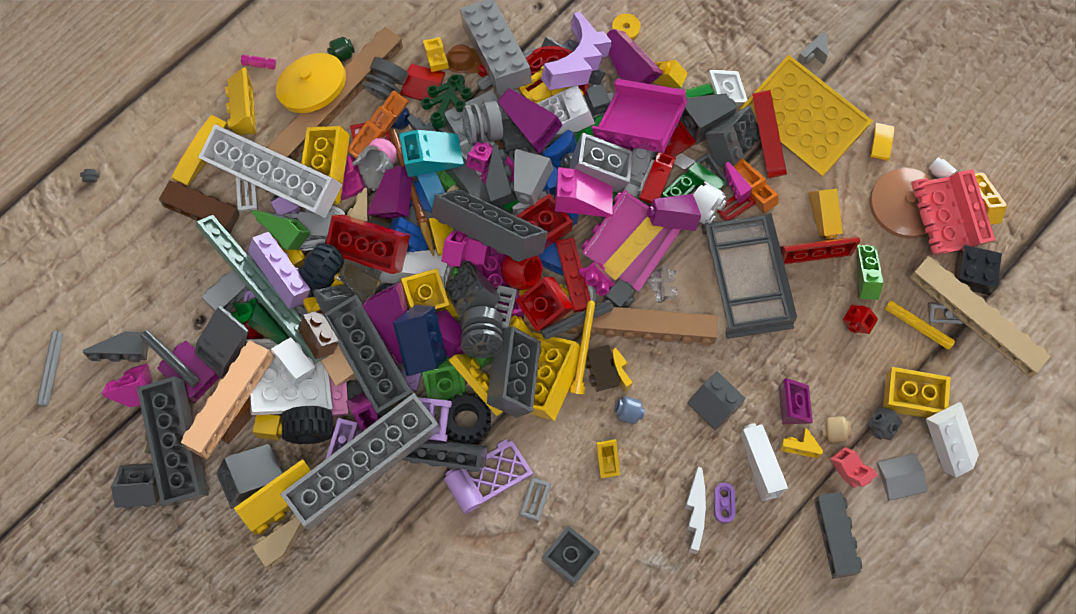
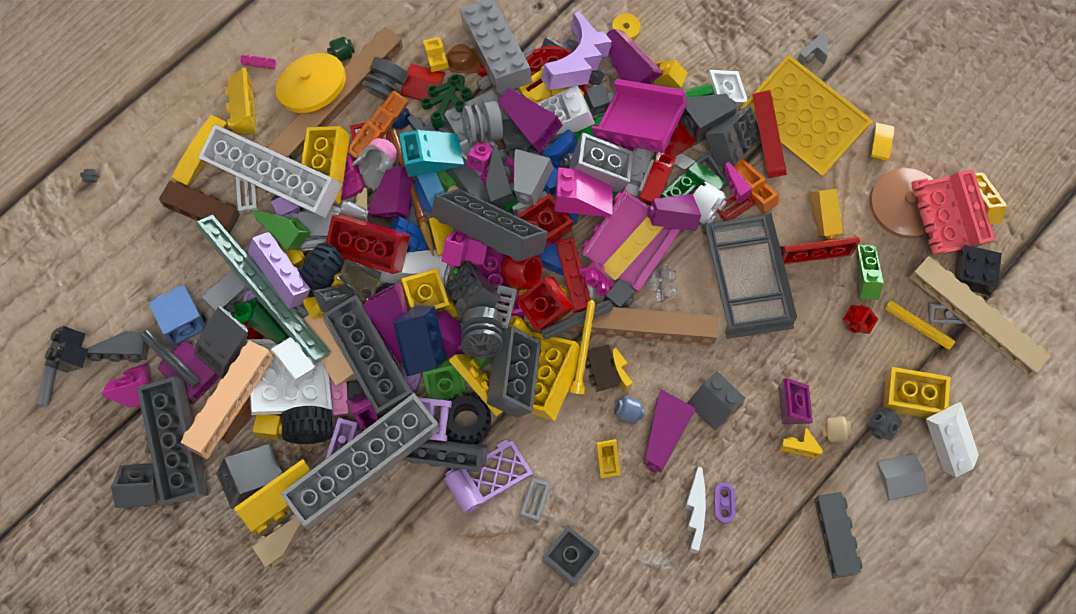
reddish brown brick [298,310,339,359] -> none
white slope [740,423,788,502] -> none
coral brick [830,447,878,488] -> none
white brick [929,157,957,179] -> none
none -> black brick [45,326,88,373]
none -> medium blue slope [149,285,206,347]
none -> light grey cone [339,200,369,221]
none -> magenta slope [644,389,696,473]

